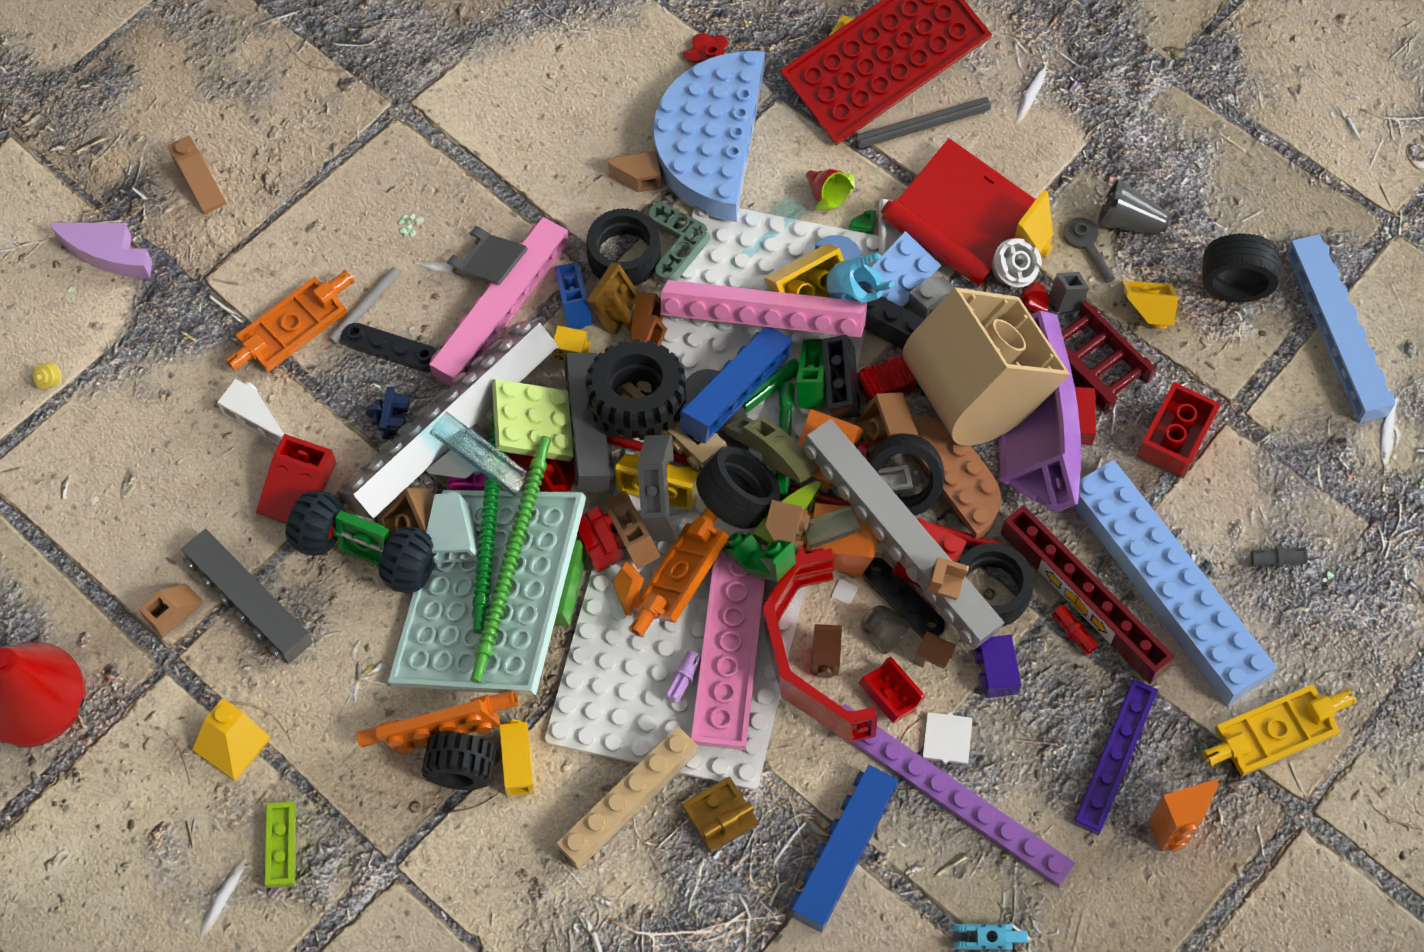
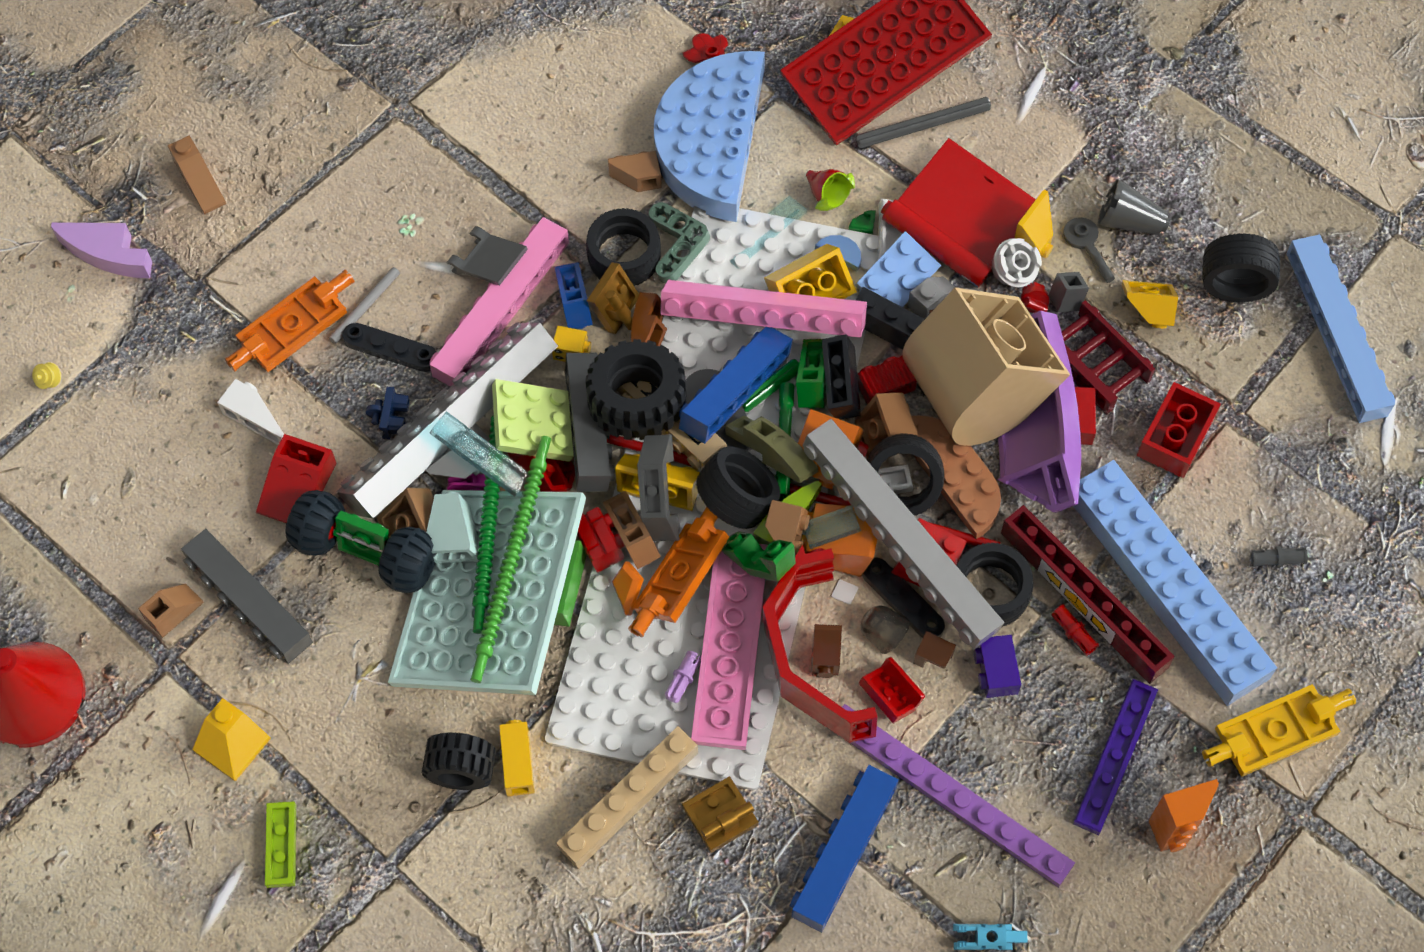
orange plate [356,690,518,754] -> none
medium azure piece [826,252,895,303] -> none
white piece [923,712,972,765] -> none
medium nougat panel [926,557,969,600] -> none

